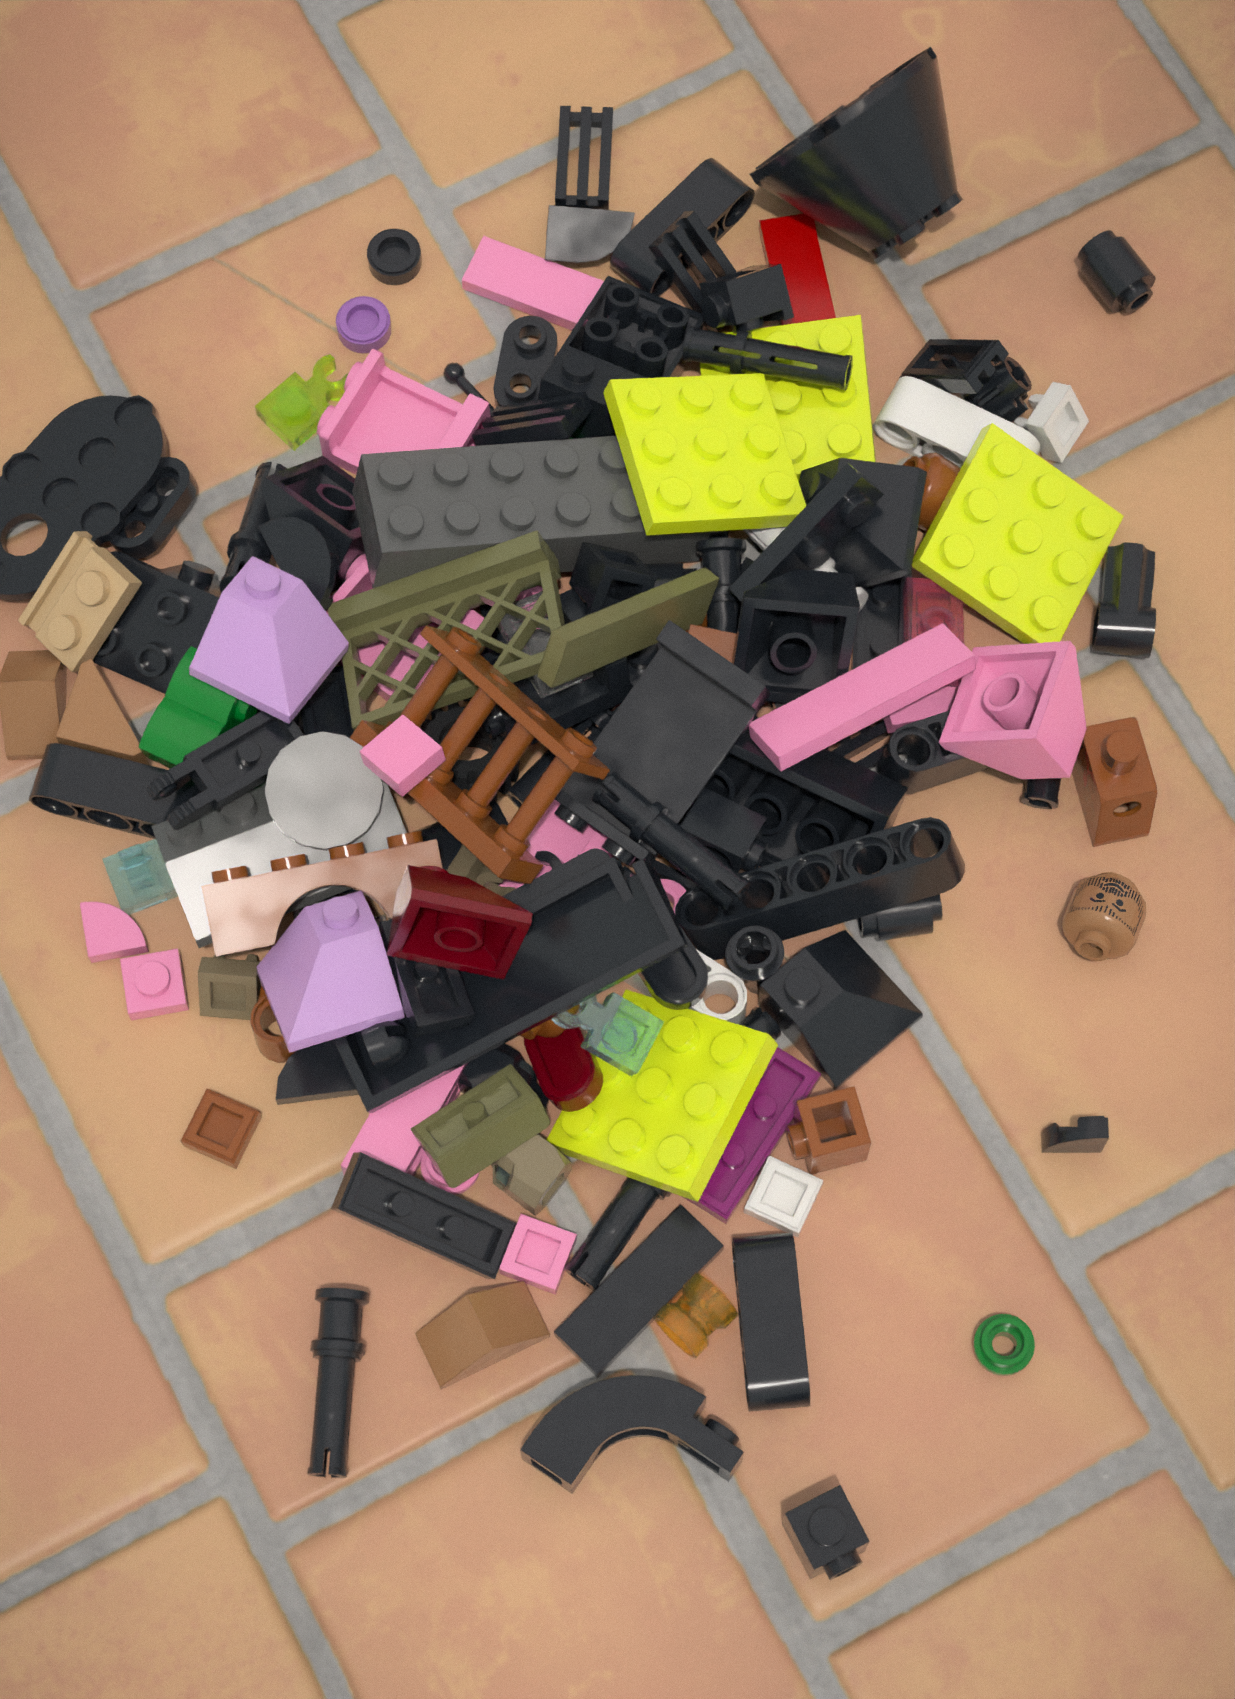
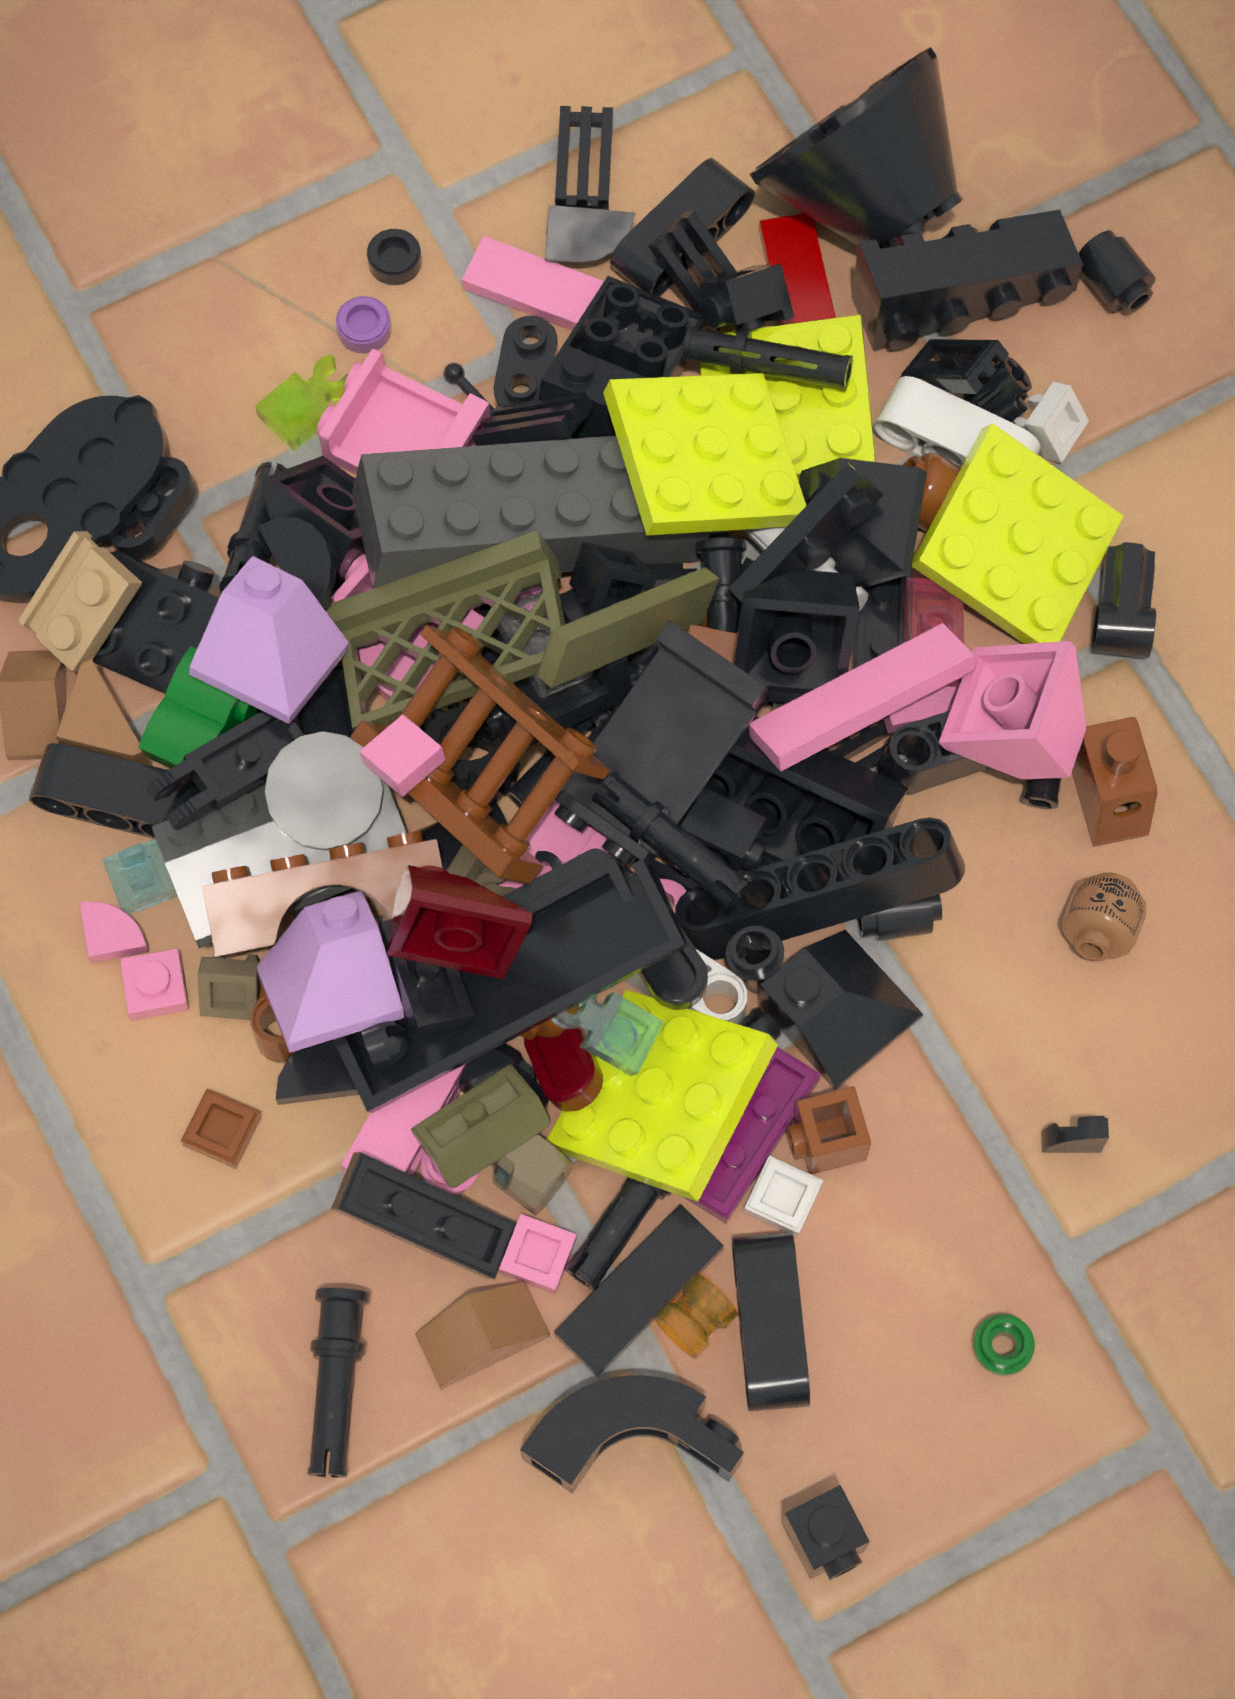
none -> black wedge [852,209,1083,352]

